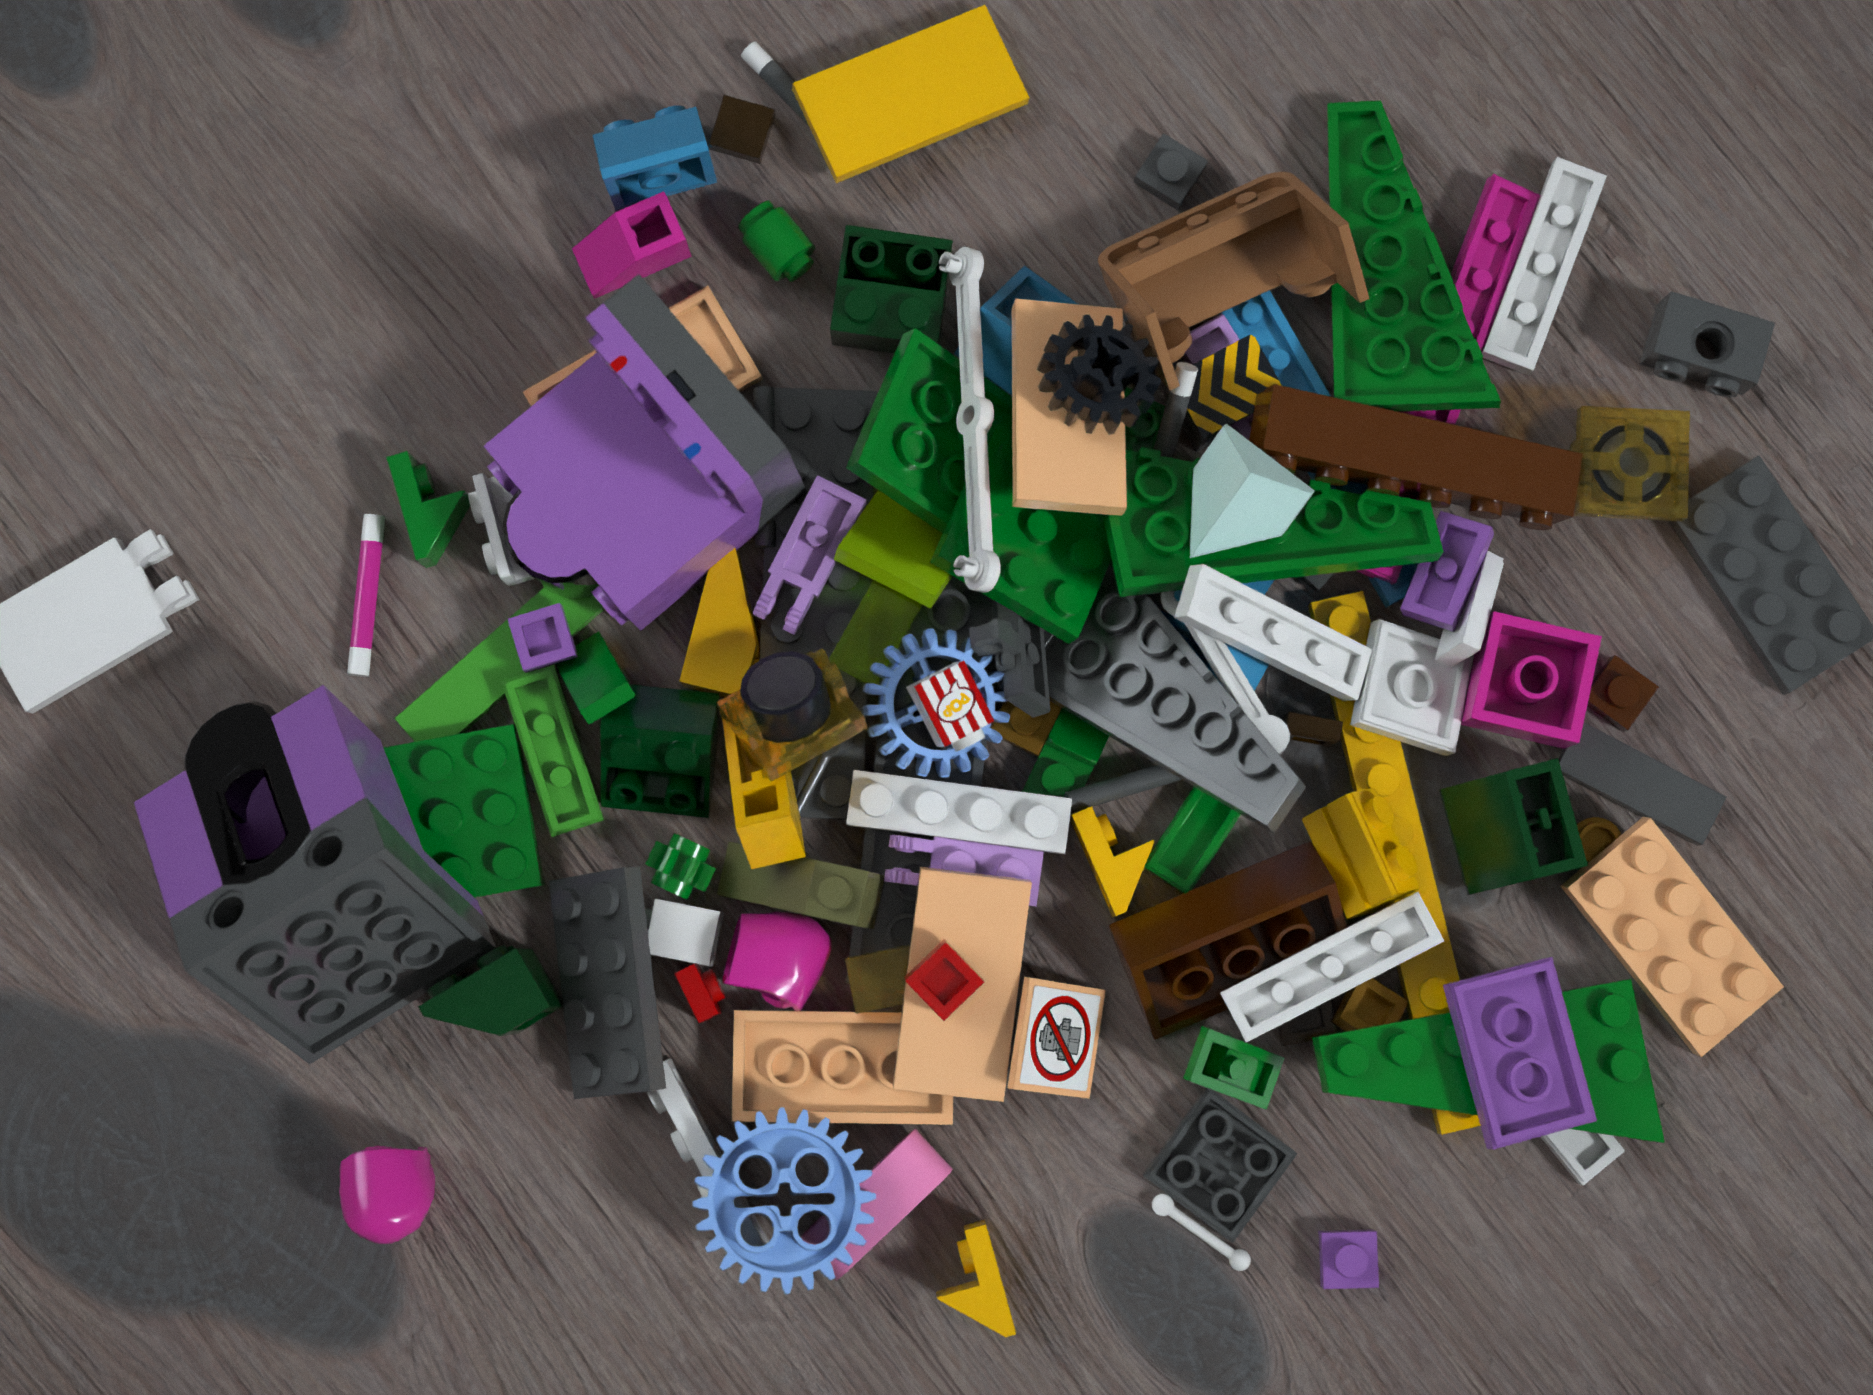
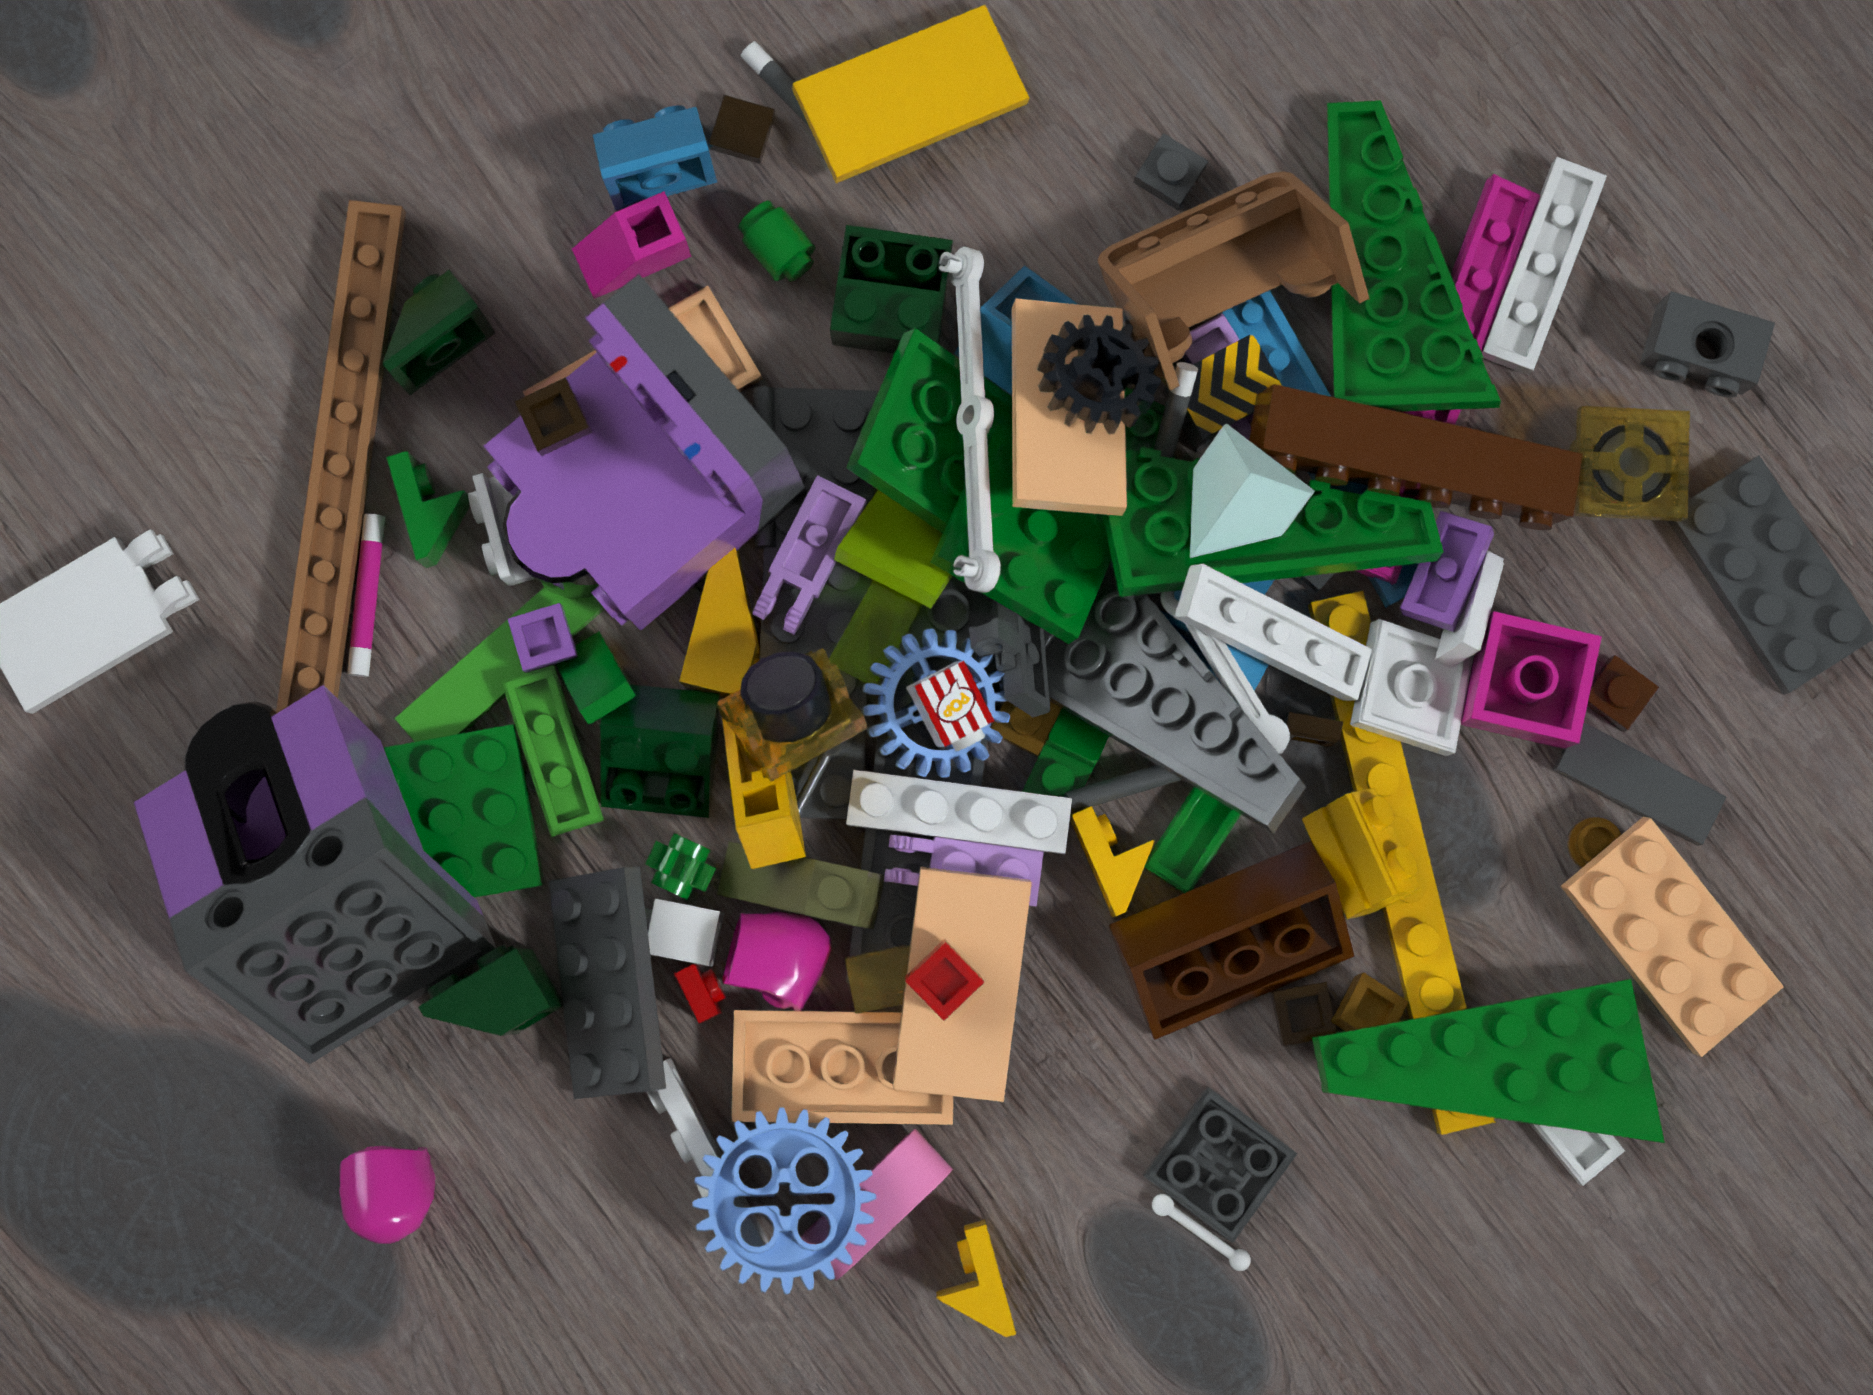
piece [1007,977,1106,1099] -> none
green slope [1183,1026,1285,1110] -> none
white plate [1220,892,1444,1042] -> none
medium lavender plate [1318,1229,1379,1289] -> none
dark green slope [1439,758,1588,895] -> none
medium lavender tile [1443,957,1597,1149] -> none
none -> medium nougat plate [274,200,406,729]
none -> dark green slope [382,270,496,396]
none -> dark brown plate [515,377,592,456]

